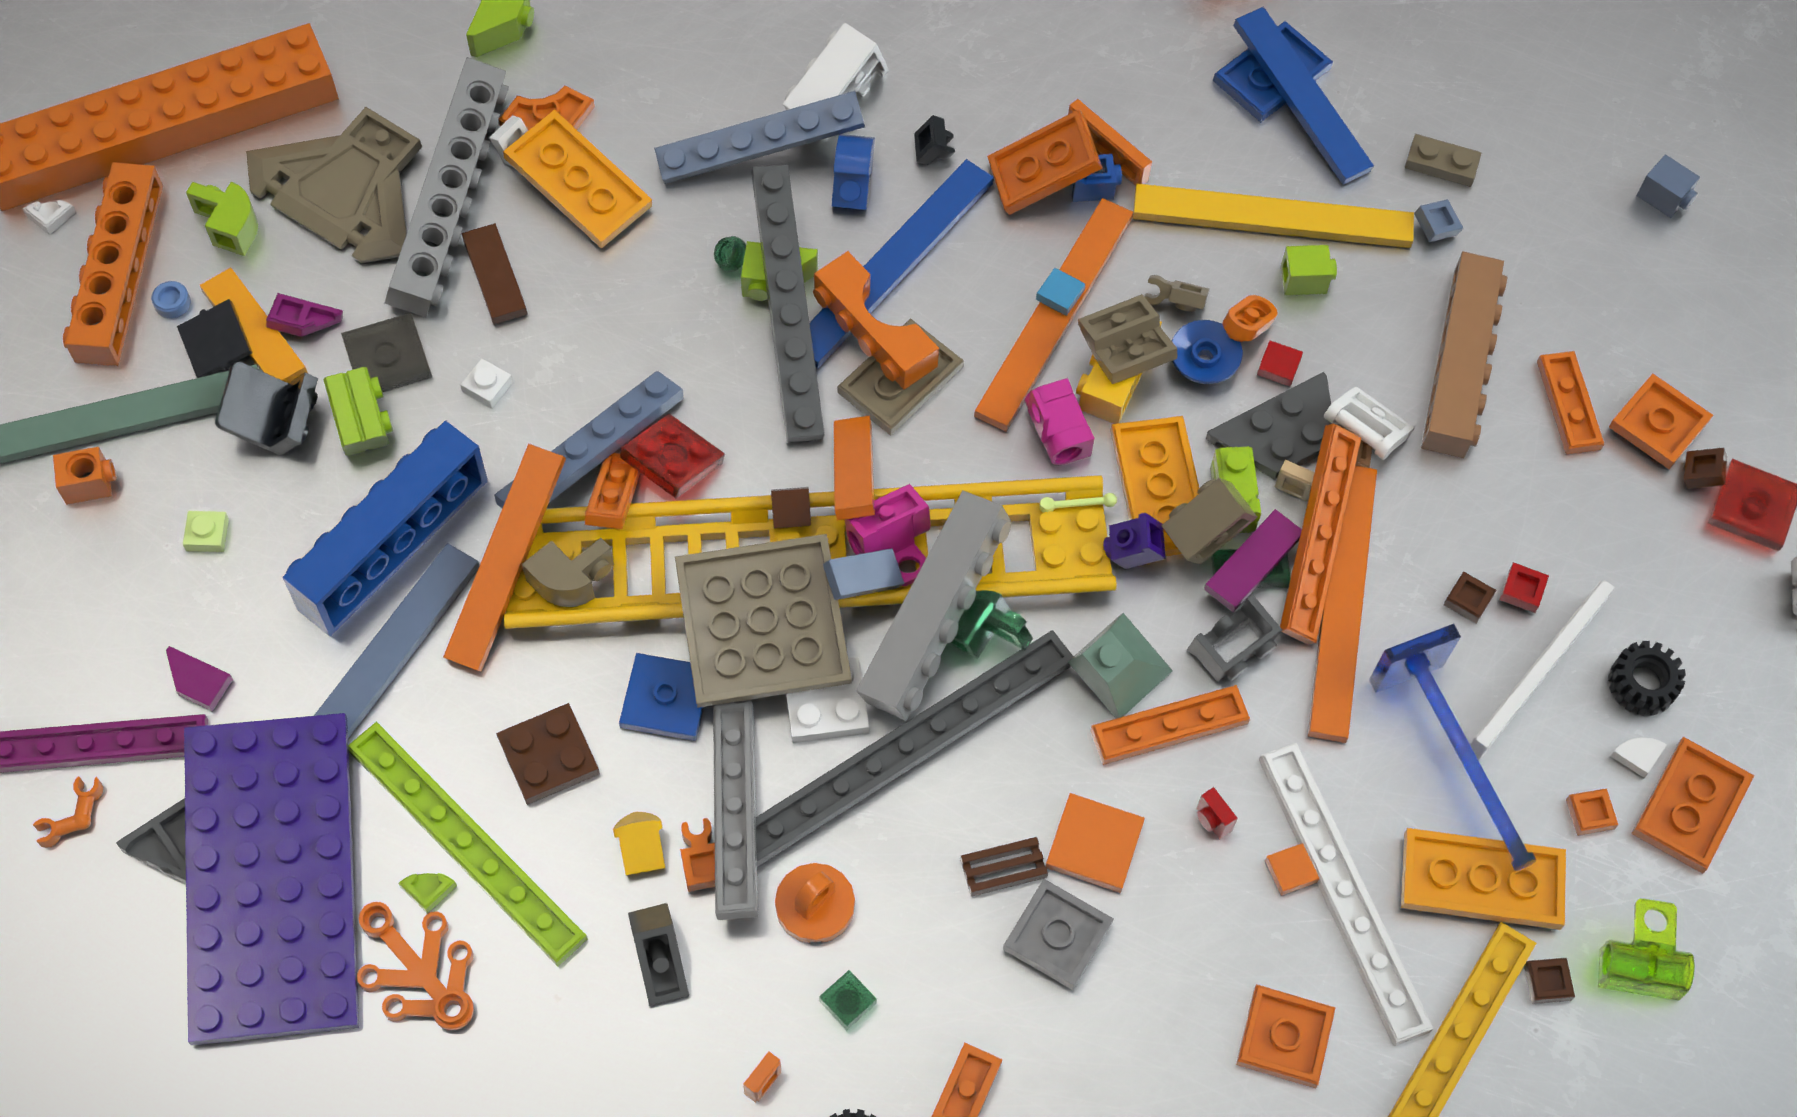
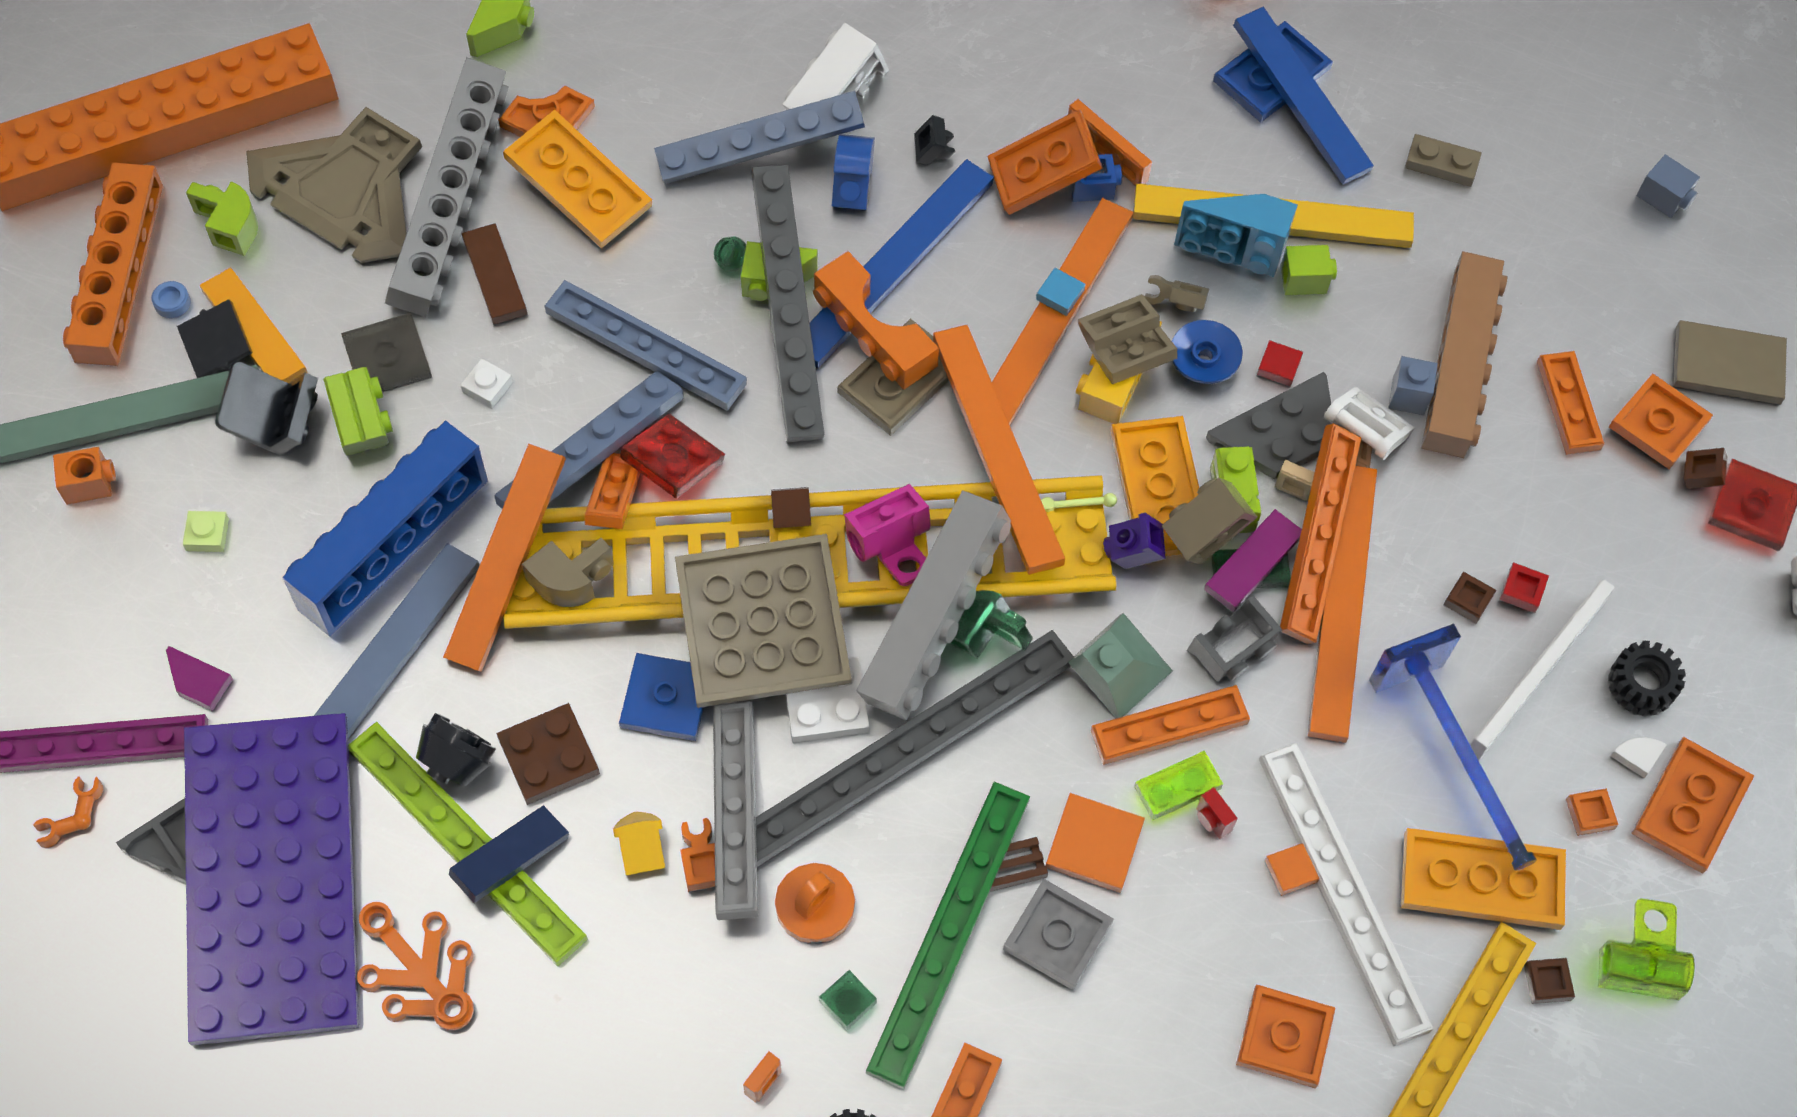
white tile [23,200,77,235] -> none
magenta tile [266,293,343,337] -> none
lime tile [398,873,457,914] -> none
white plate [489,115,528,166] -> none
dark grey slope [628,903,689,1006] -> none
sand blue tile [823,549,904,600] -> none
orange tile [834,415,875,520] -> none
dark pink piece [1025,378,1095,465] -> none
orange plate [1222,295,1278,342] -> none
sand blue plate [1414,199,1463,242] -> none
none -> black cone [416,713,496,786]
none -> dark blue tile [448,805,569,903]
none -> sand blue plate [544,280,747,411]
none -> green tile [866,781,1030,1090]
none -> orange tile [933,324,1065,575]
none -> clear neon green plate [1134,750,1223,821]
none -> dark azure slope [1174,194,1298,277]
none -> sand blue brick [1388,356,1438,416]
none -> dark tan tile [1673,320,1787,405]

